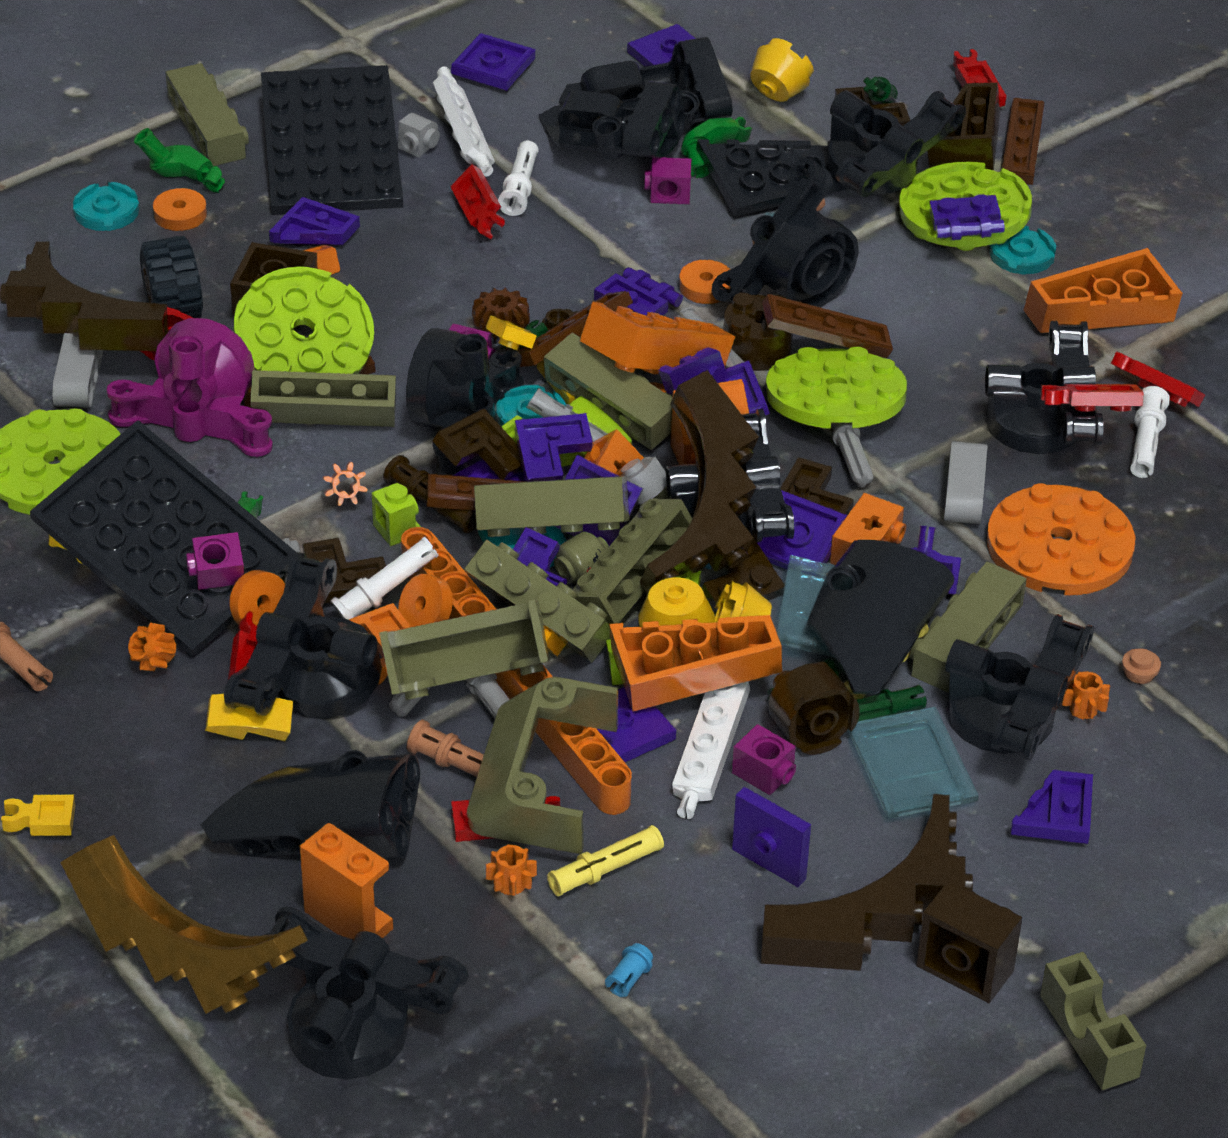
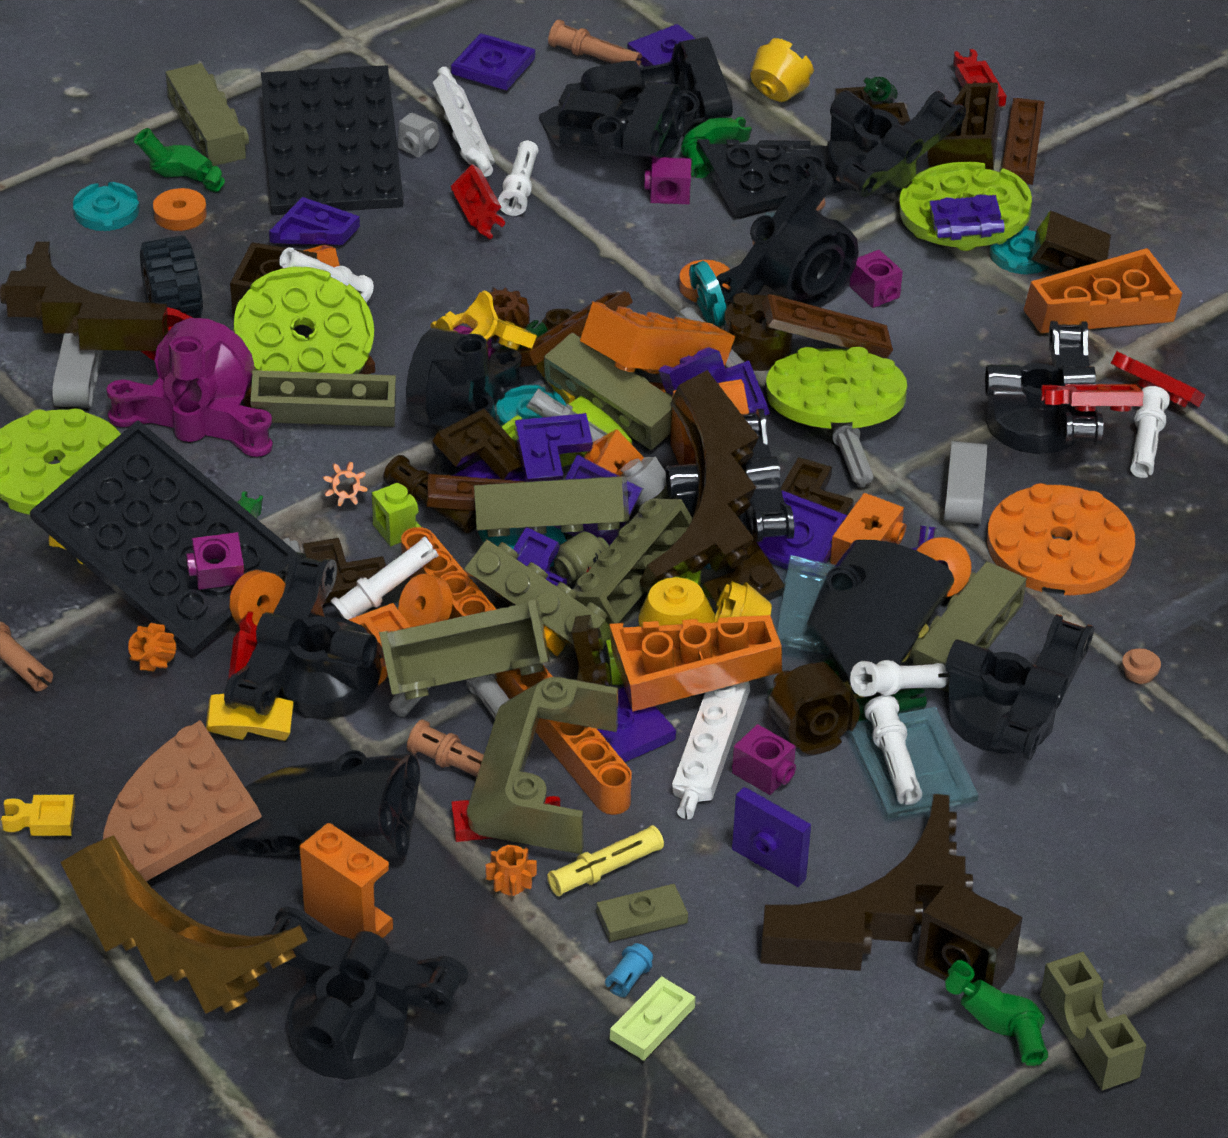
dark purple plate [594,267,683,315] -> none
dark purple wing [1010,770,1093,844] -> none
orange gear [1061,671,1110,719] -> none
none -> nougat plate [103,720,262,881]
none -> white pin [280,247,374,302]
none -> yellow helmet [431,290,498,342]
none -> nougat pin [548,19,642,66]
none -> dark brown plate [572,614,611,686]
none -> olive plate [596,883,688,942]
none -> yellowish green plate [610,976,696,1061]
none -> teal tile [689,260,727,327]
none -> magenta brick [849,250,903,308]
none -> white pin [850,660,949,697]
none -> white pin [864,695,923,805]
none -> orange piece [916,537,972,597]
none -> green arm [945,960,1049,1066]
none -> dark brown brick [1031,210,1111,272]

